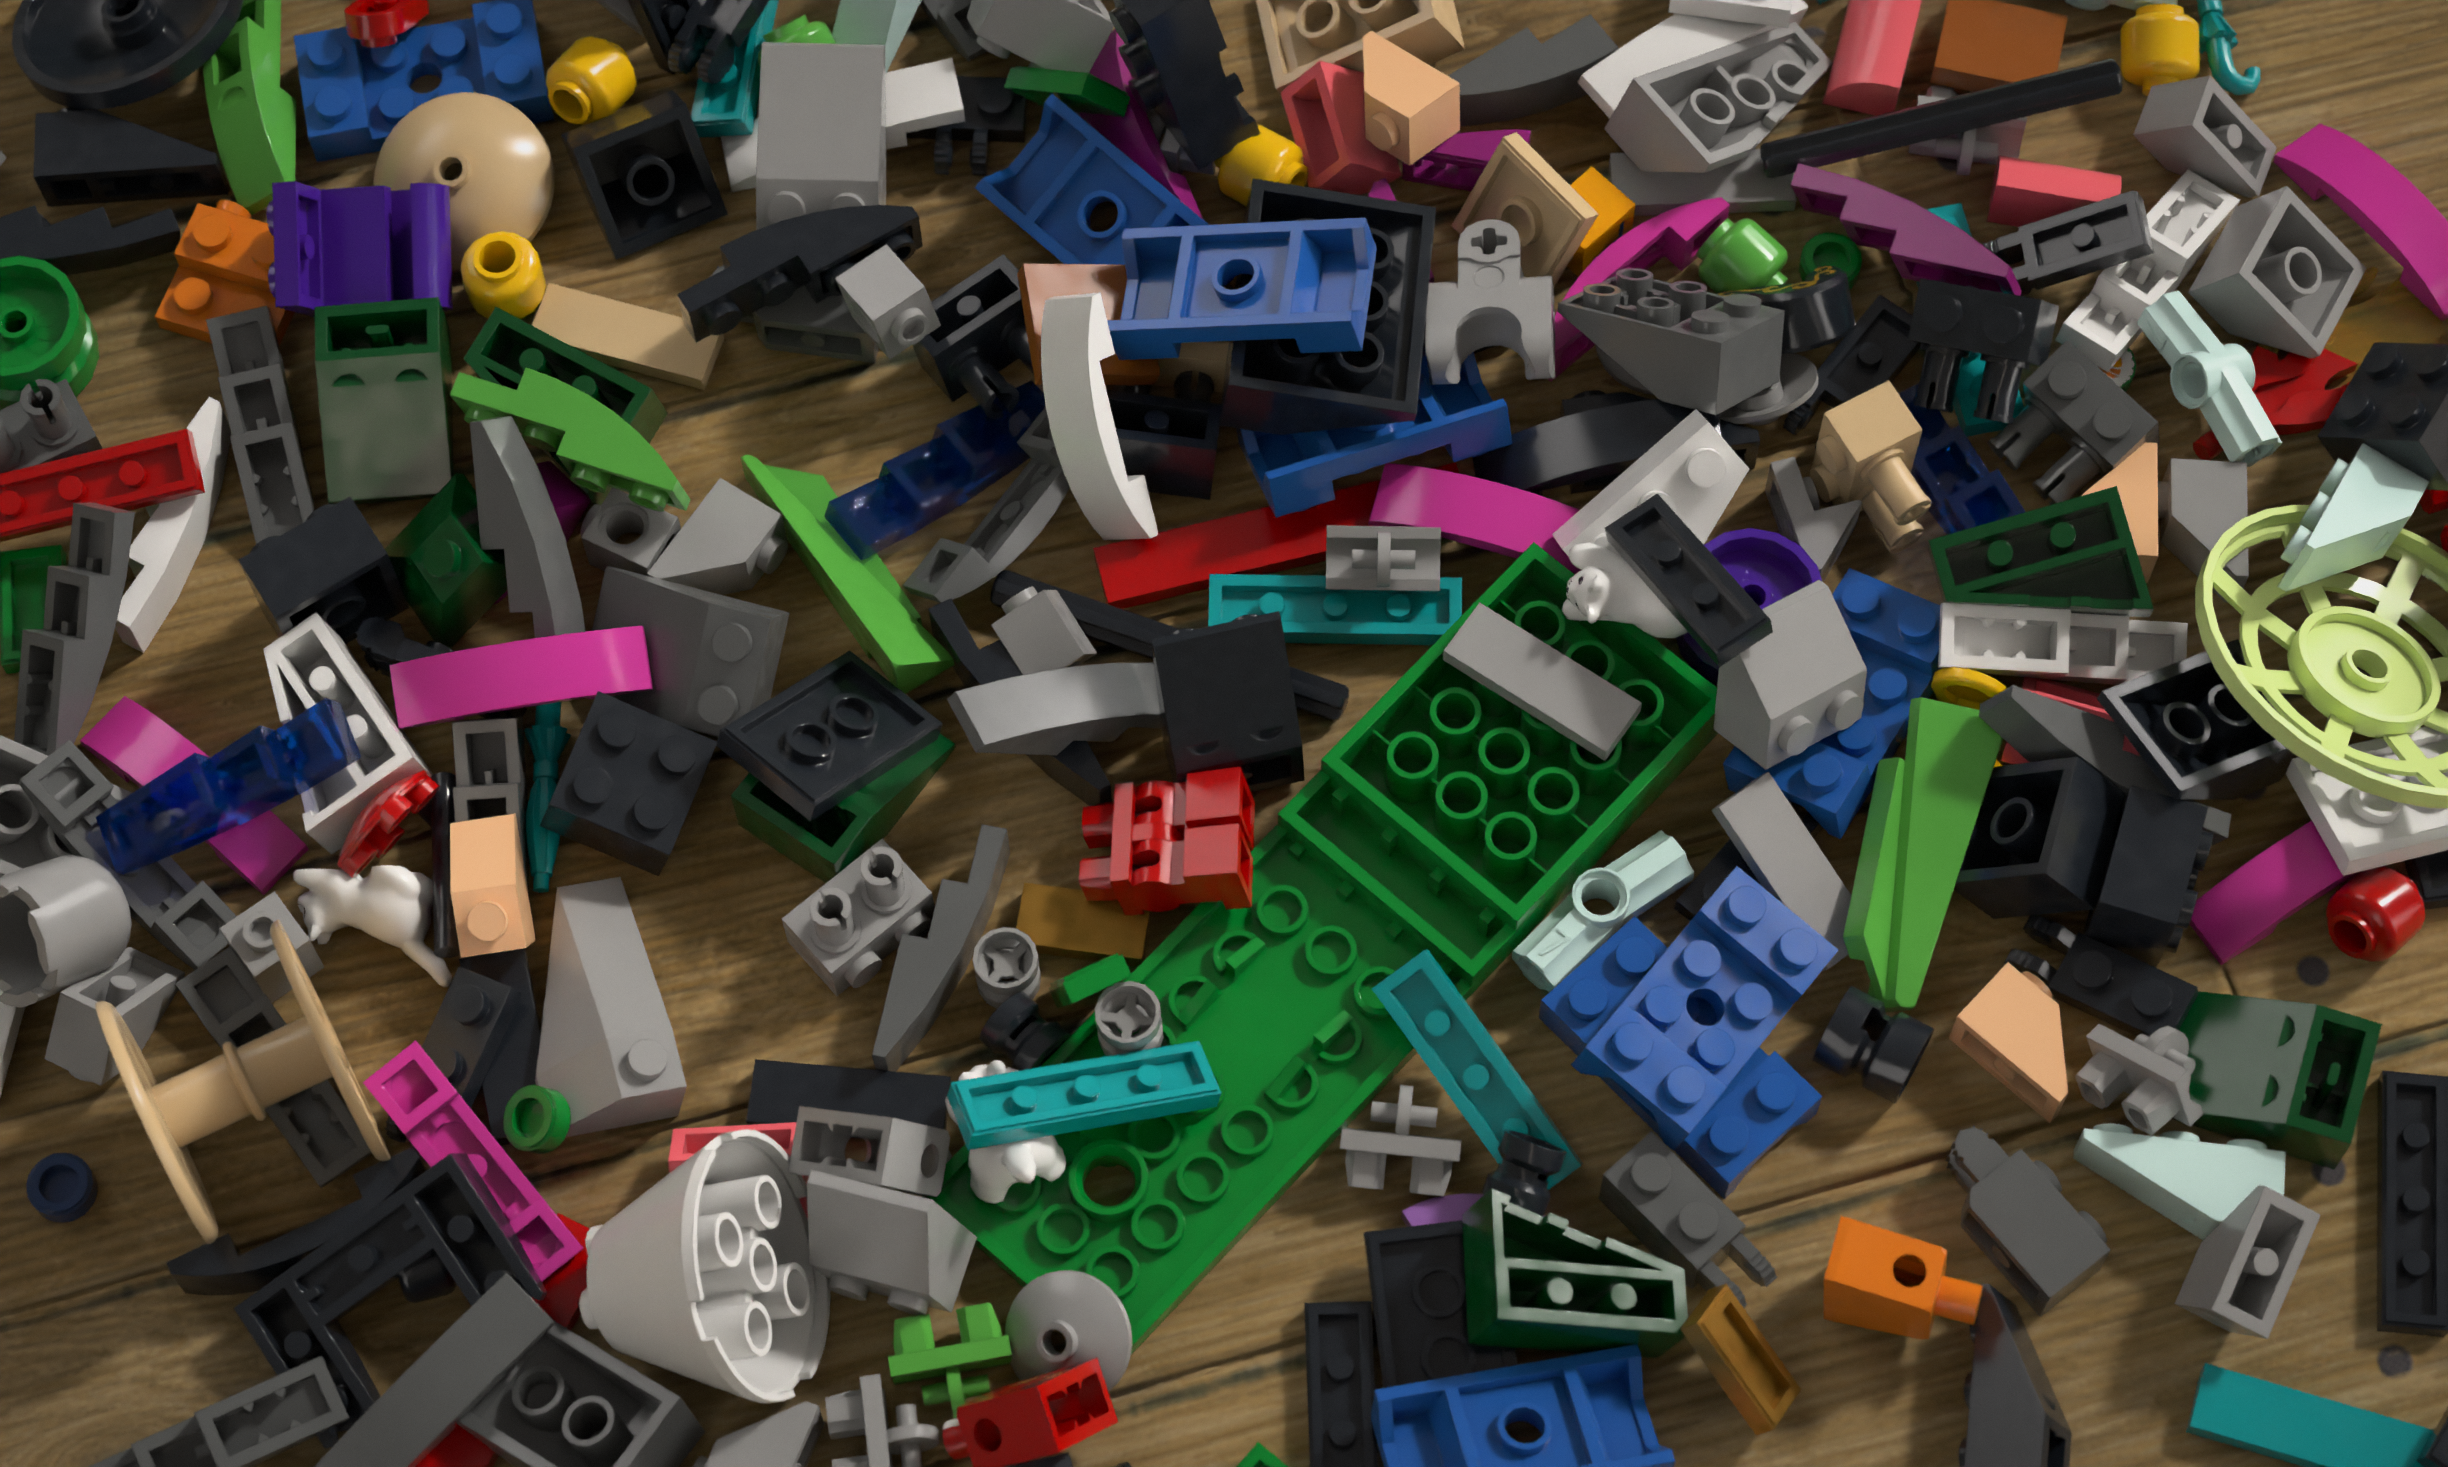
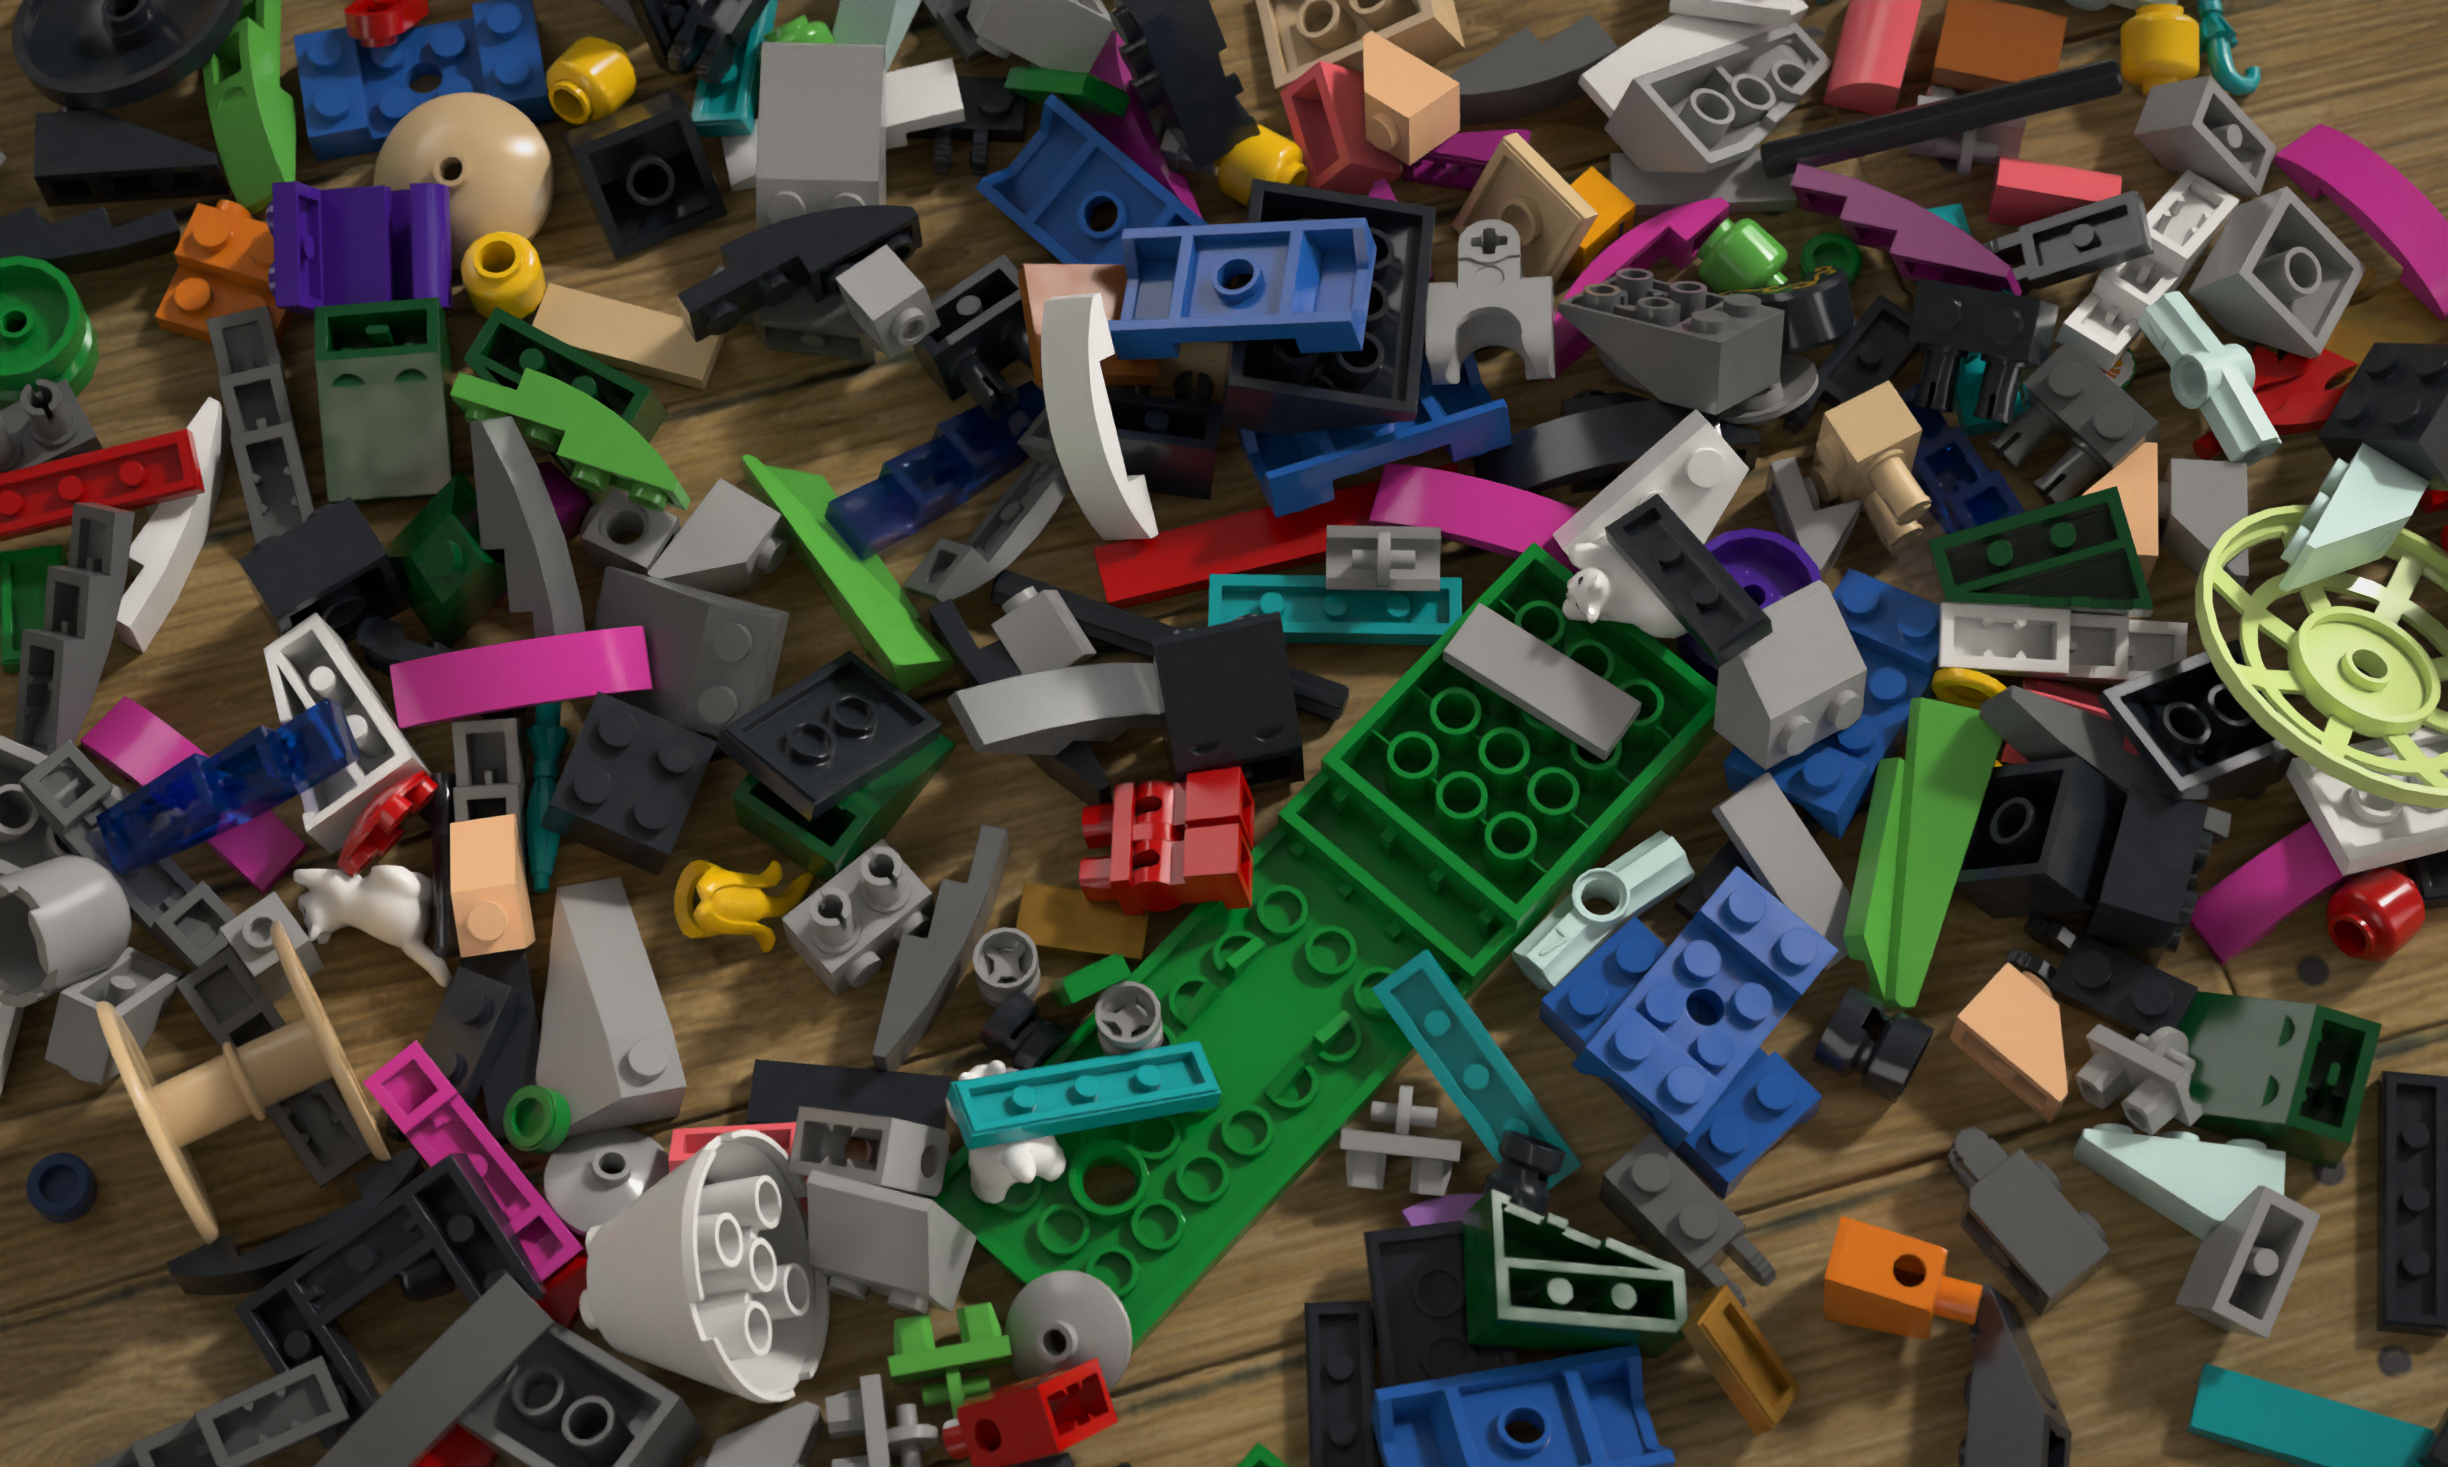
none -> light grey dish [543,1127,669,1237]
none -> yellow piece [674,860,815,953]

